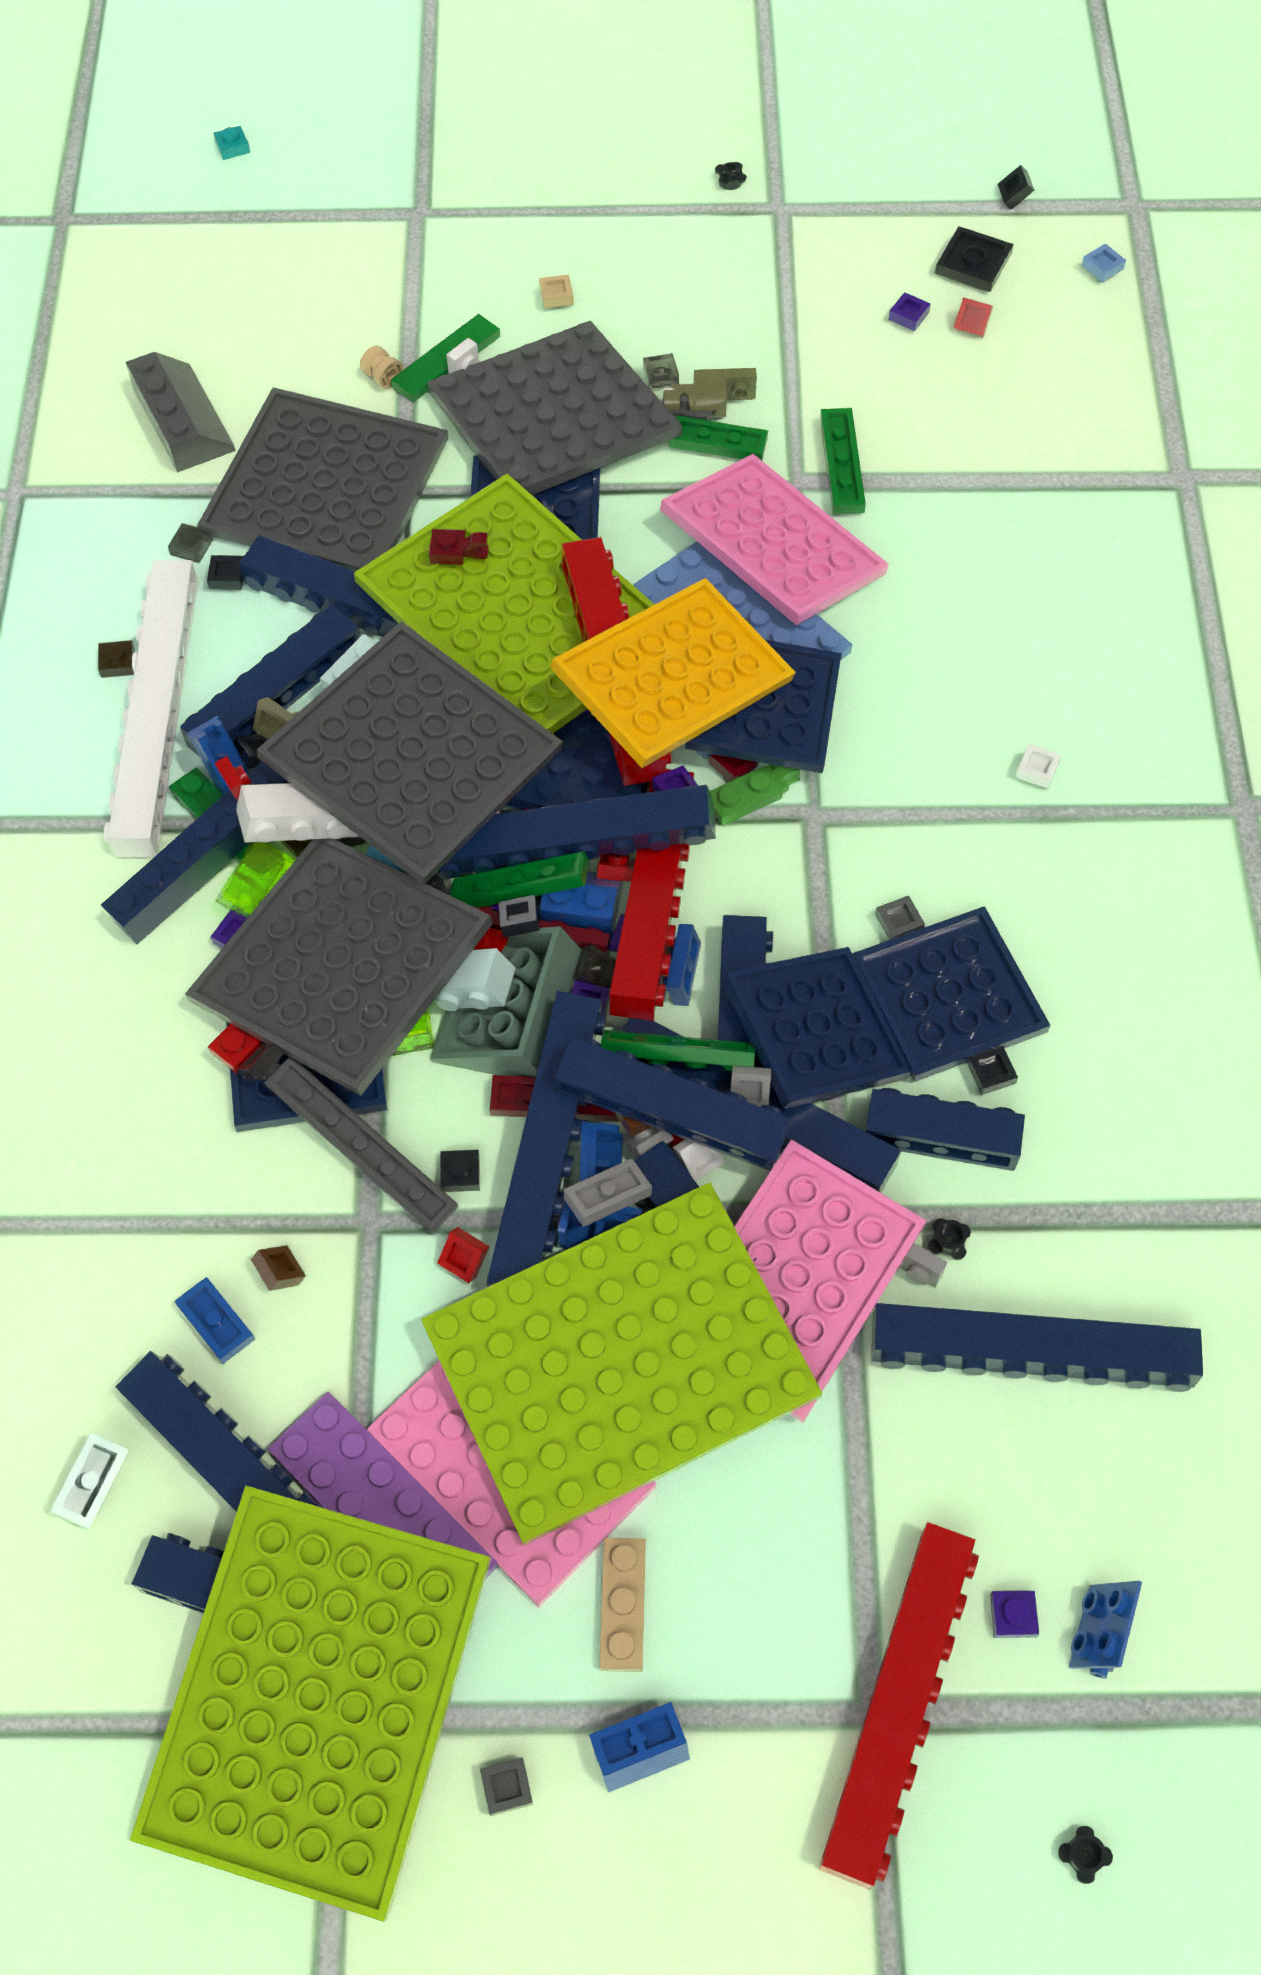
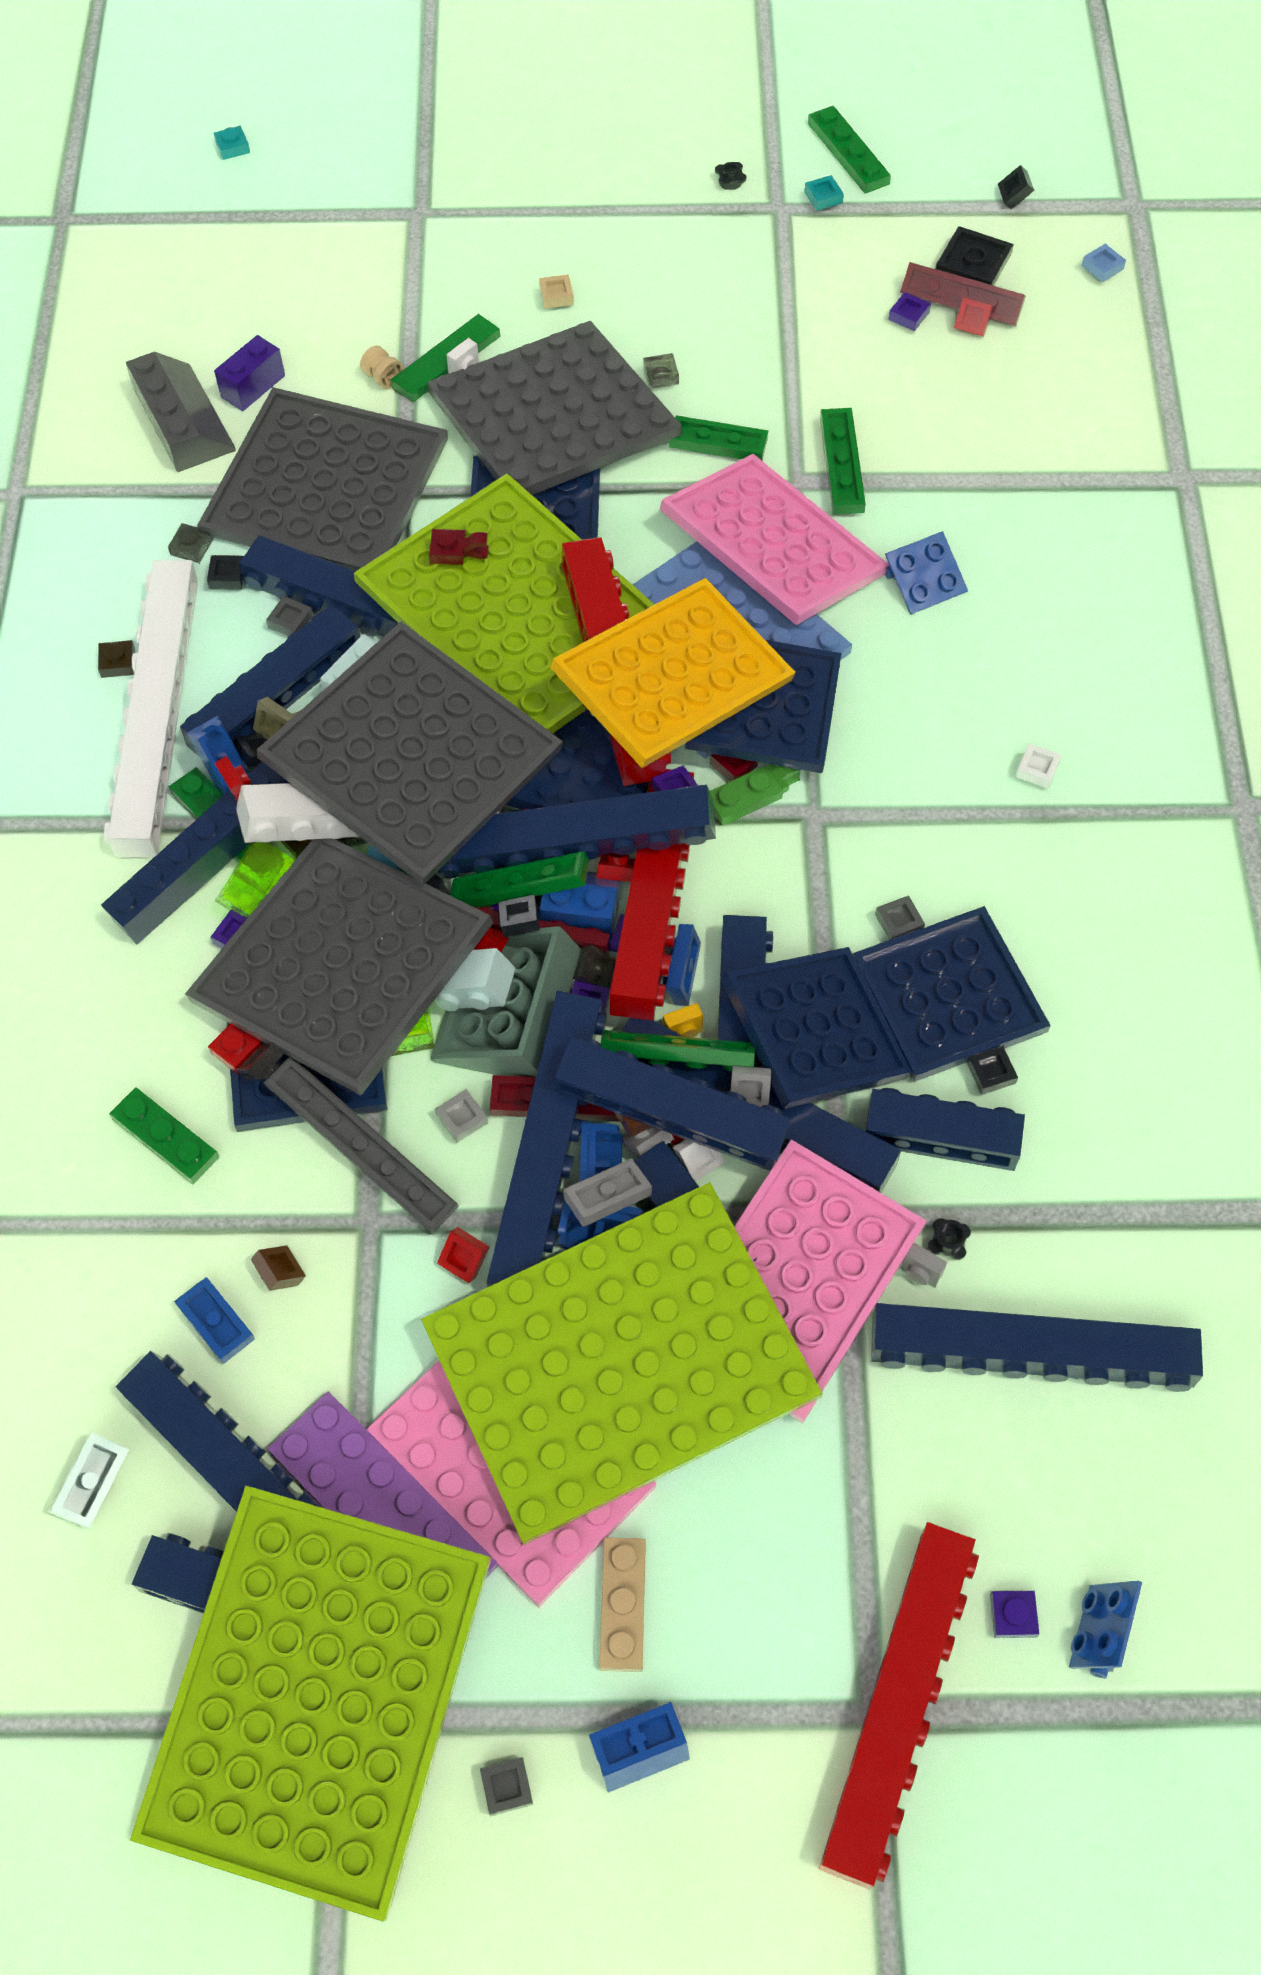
black plate [440,1149,480,1192] -> none
olive plate [663,368,757,420] -> none
black plate [1058,1826,1113,1884] -> none
none -> green plate [109,1087,220,1185]
none -> dark purple brick [214,334,285,412]
none -> dark grey plate [266,596,313,636]
none -> light grey plate [435,1089,488,1143]
none -> yellow plate [663,1003,703,1037]
none -> teal plate [804,175,844,211]
none -> green plate [808,105,891,194]
none -> hinge [885,531,968,615]
none -> dark red plate [900,262,1026,326]

